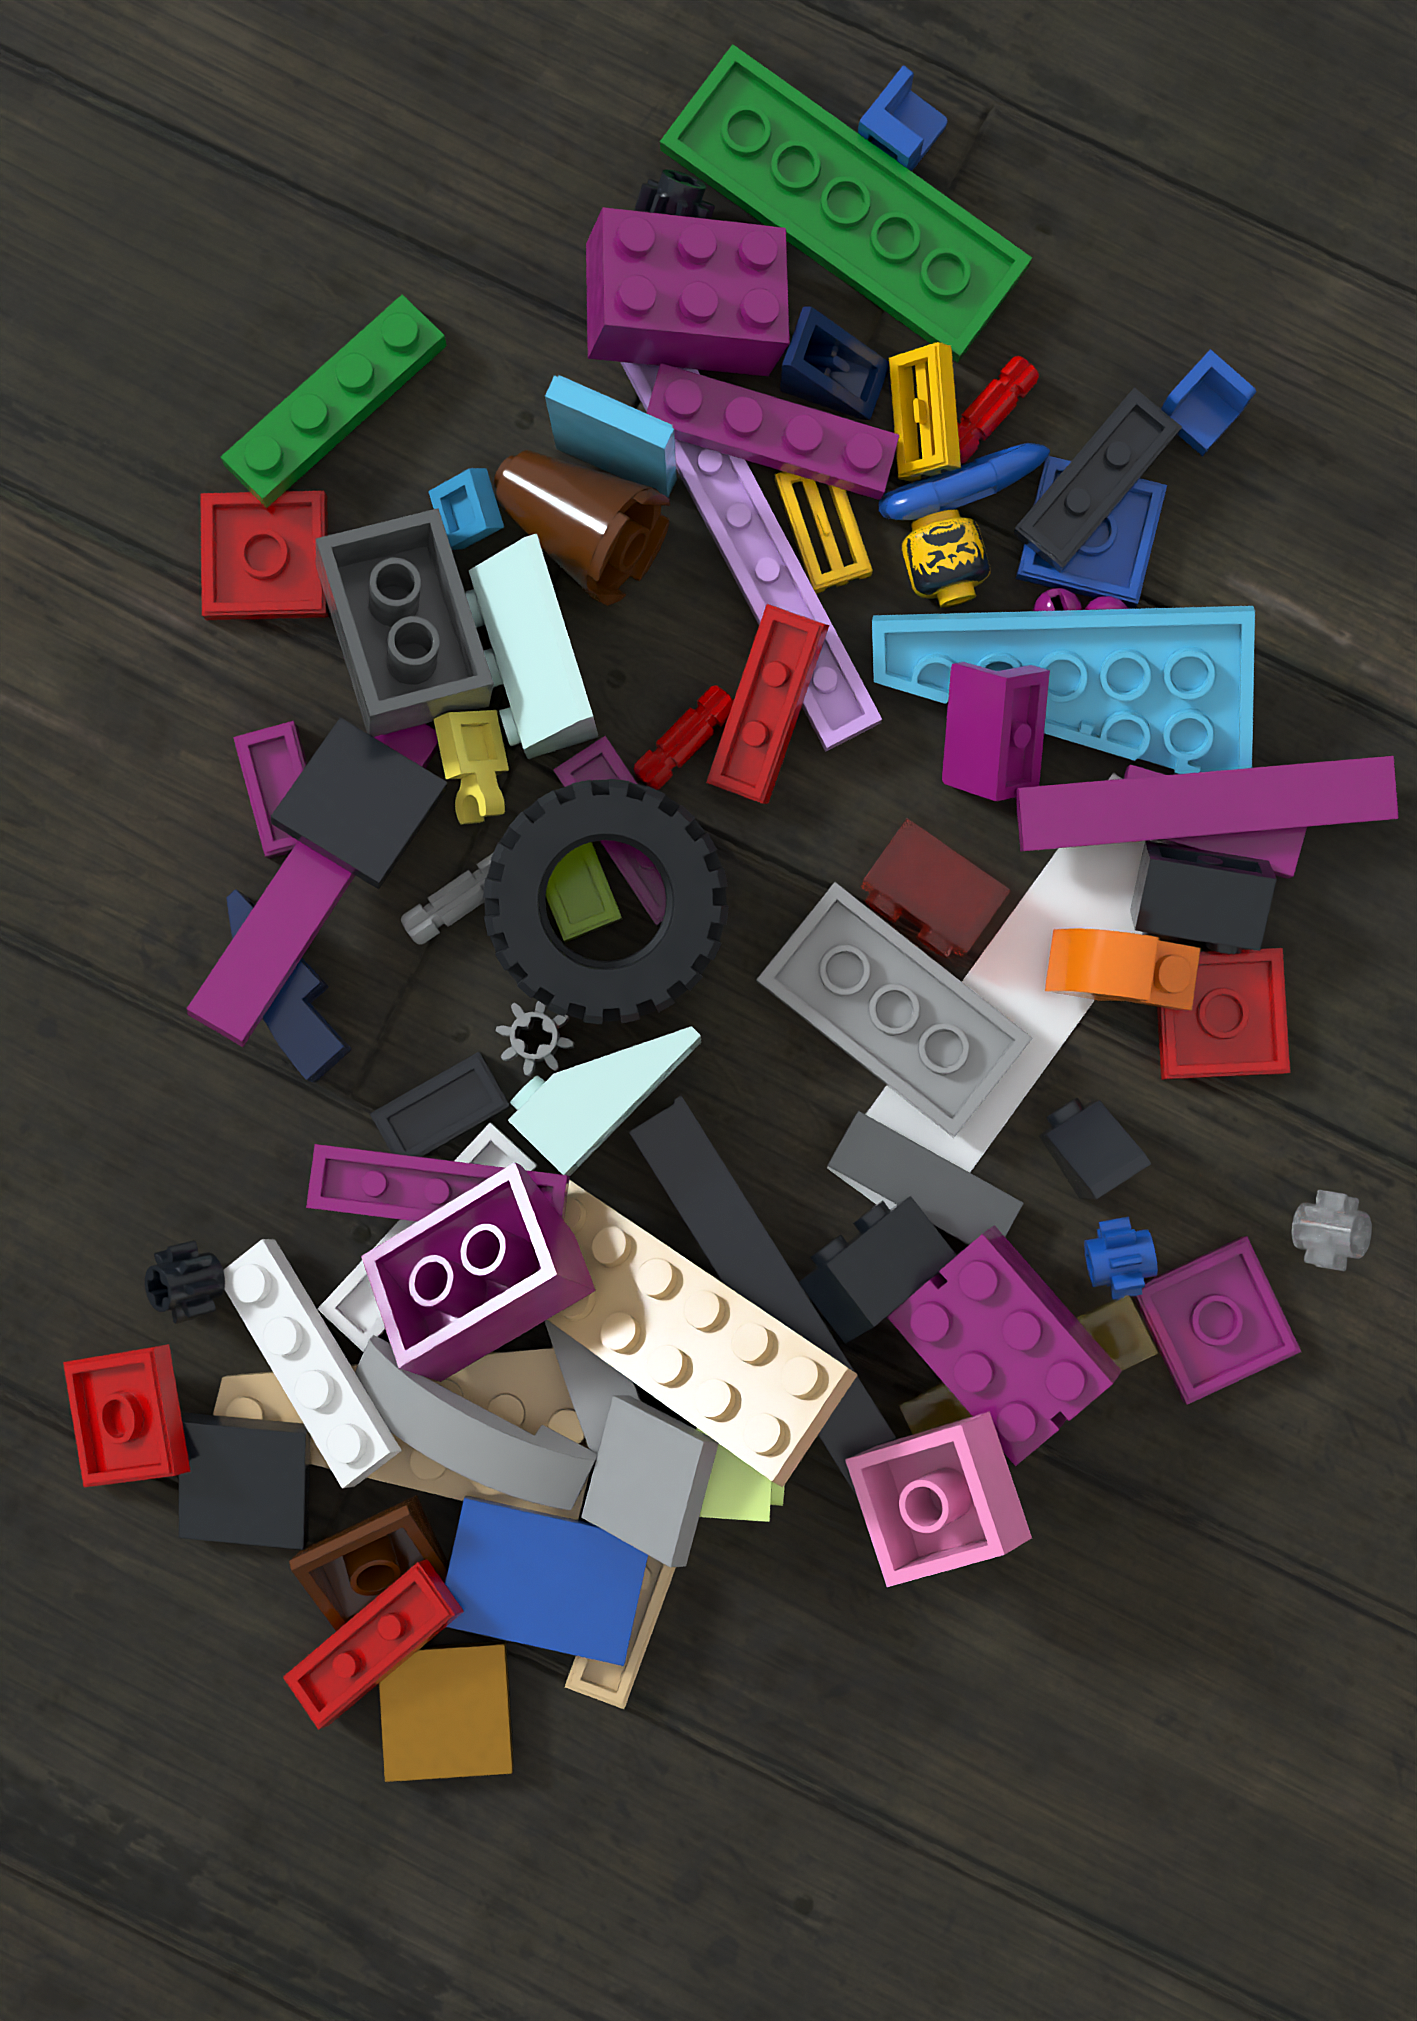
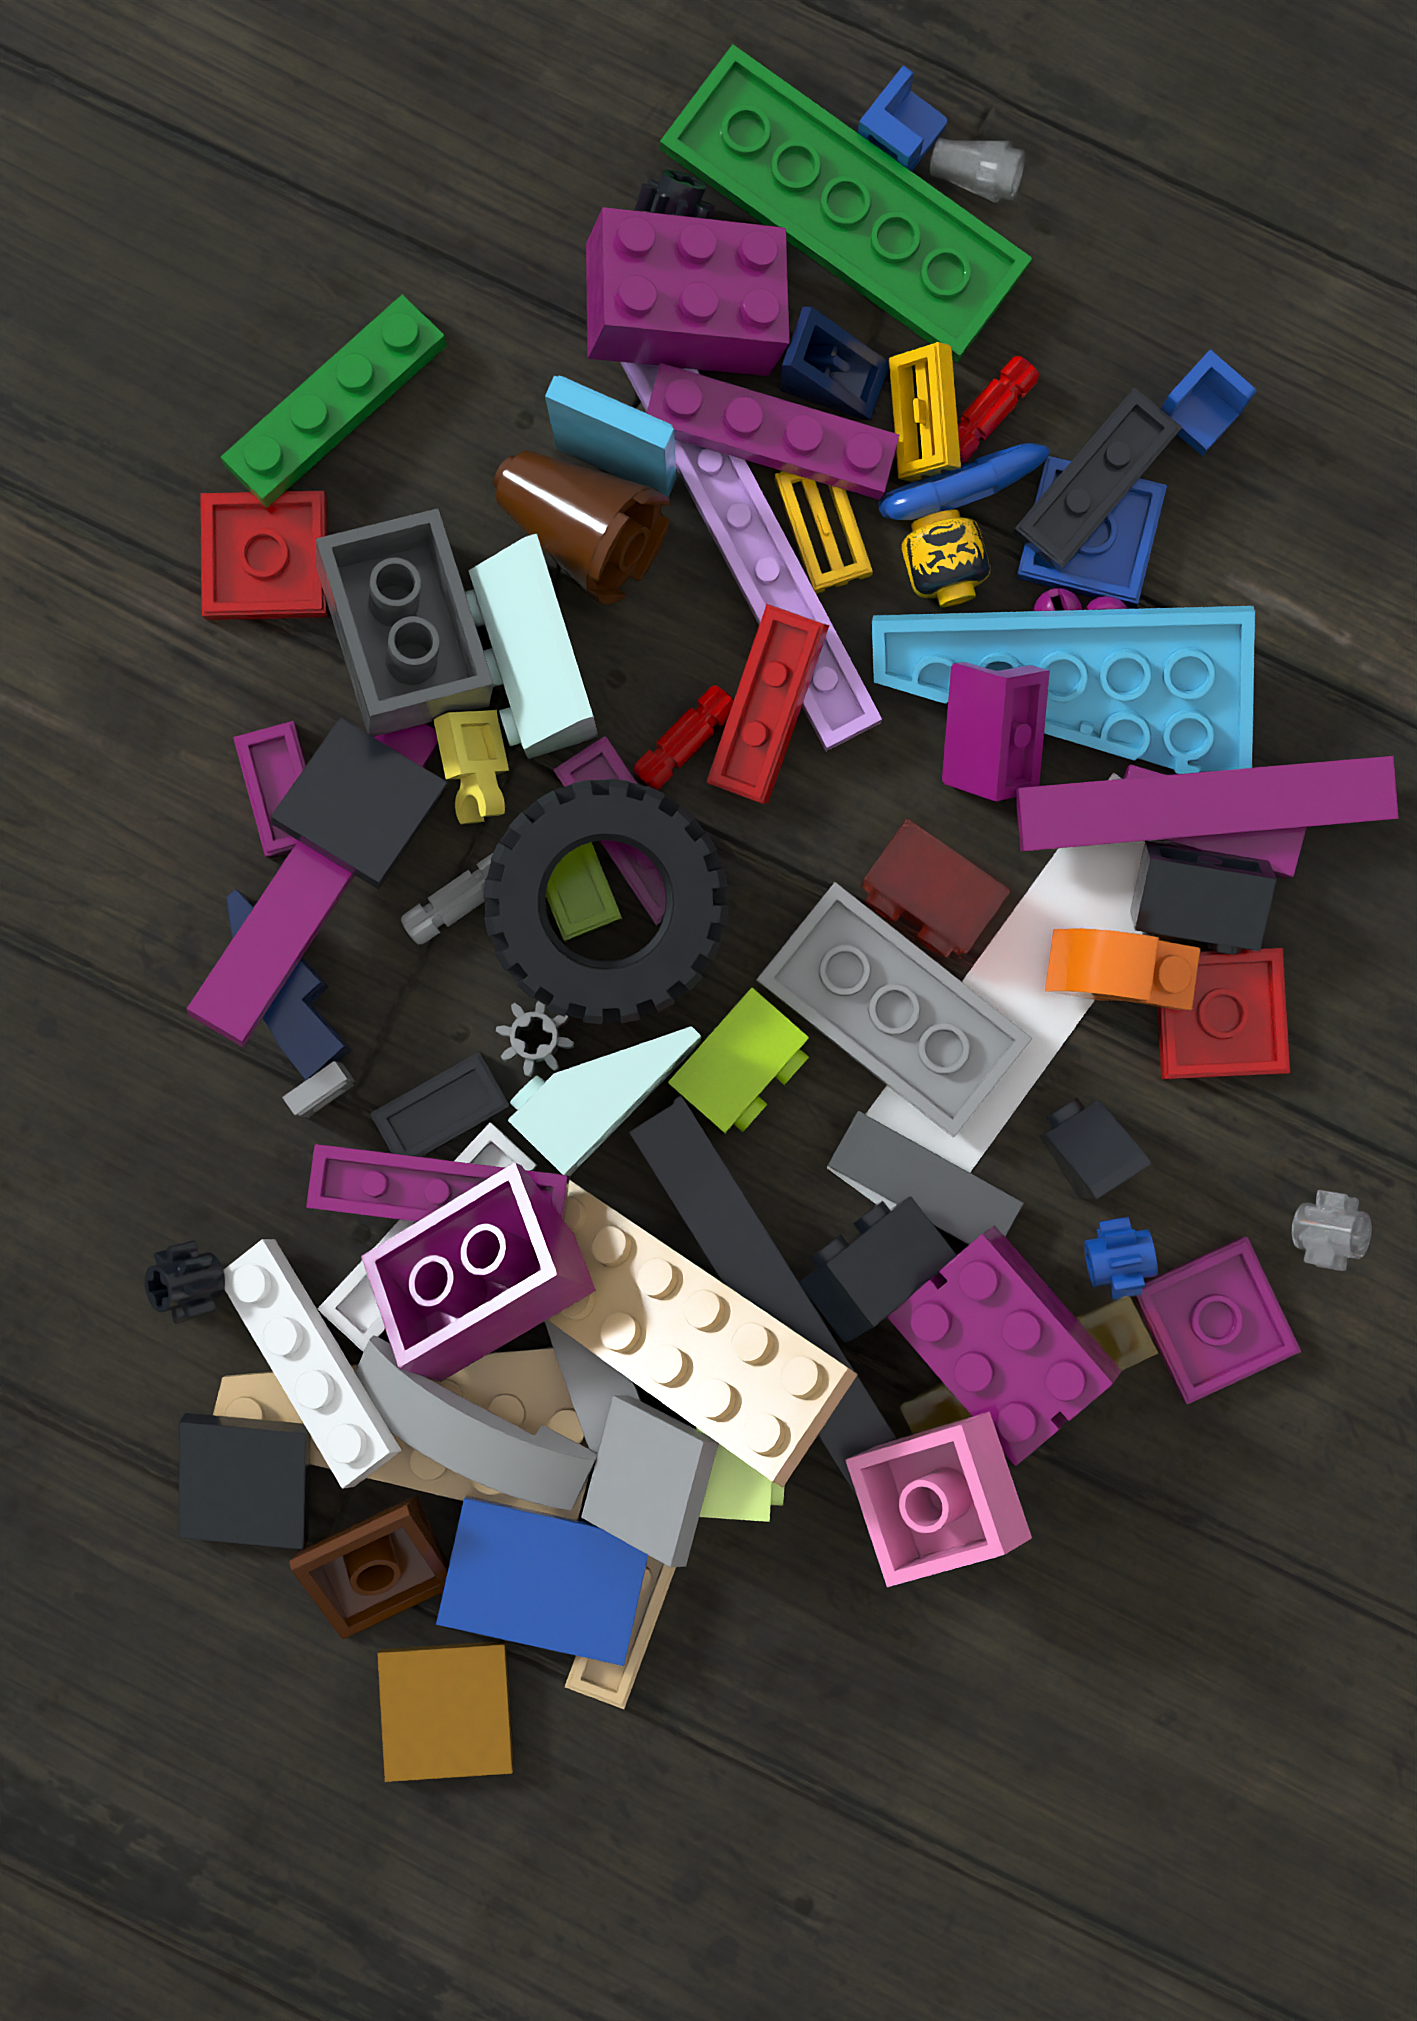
red tile [63,1344,191,1487] -> none
red tile [283,1559,464,1730] -> none
dark azure plate [428,468,504,550] -> none
none -> light grey tile [282,1061,355,1118]
none -> lime brick [668,988,809,1134]
none -> clear cone [930,138,1025,203]

